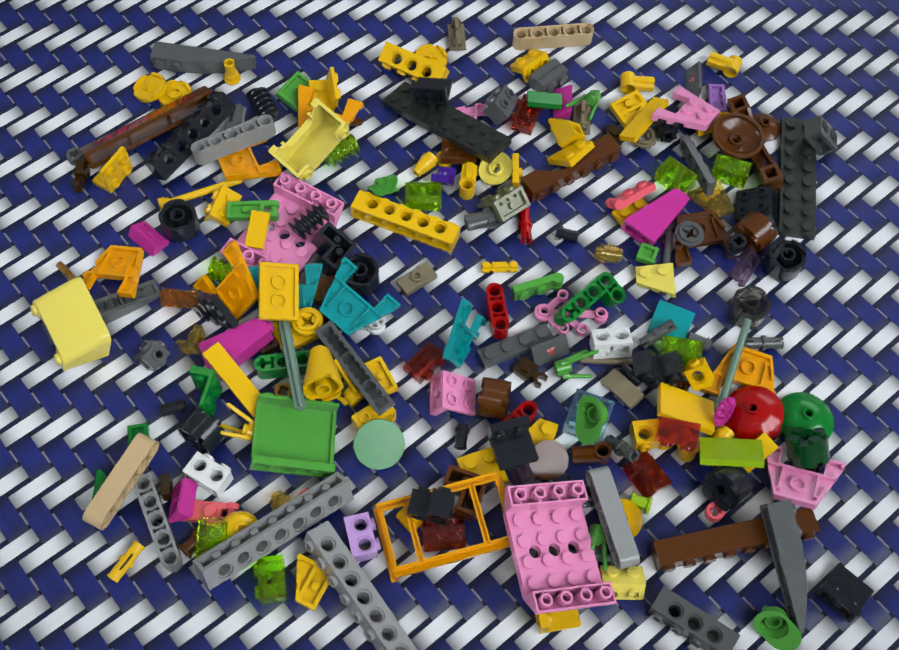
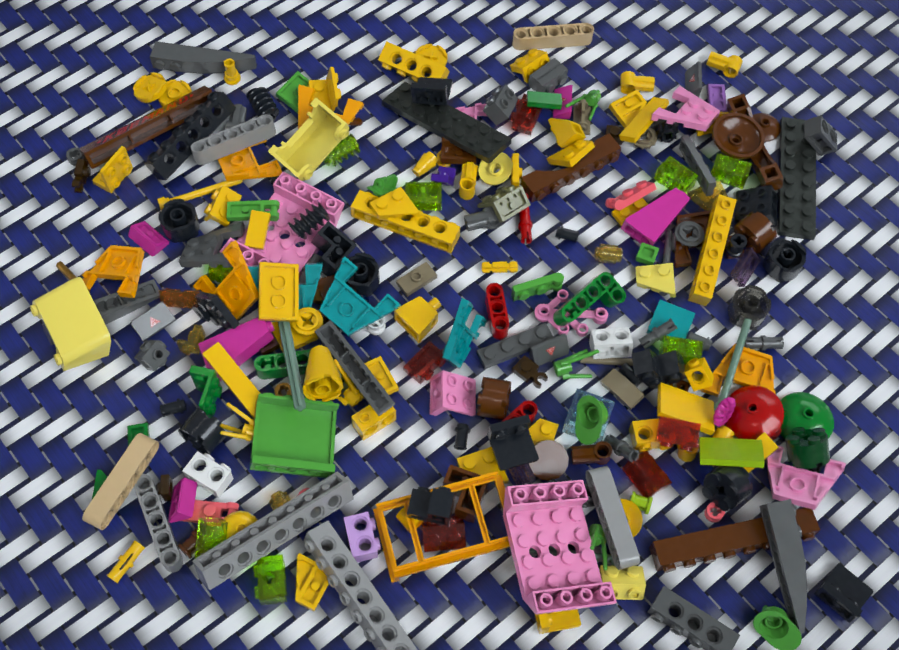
piece [354,419,405,470] -> none
dark tan hinge [447,17,466,51] -> none
none -> slope [130,301,176,342]
none -> dark grey wing [179,221,245,268]
none -> yellow wing [369,187,419,220]
none -> yellow torso [394,296,441,343]
none -> yellow brick [688,194,737,306]

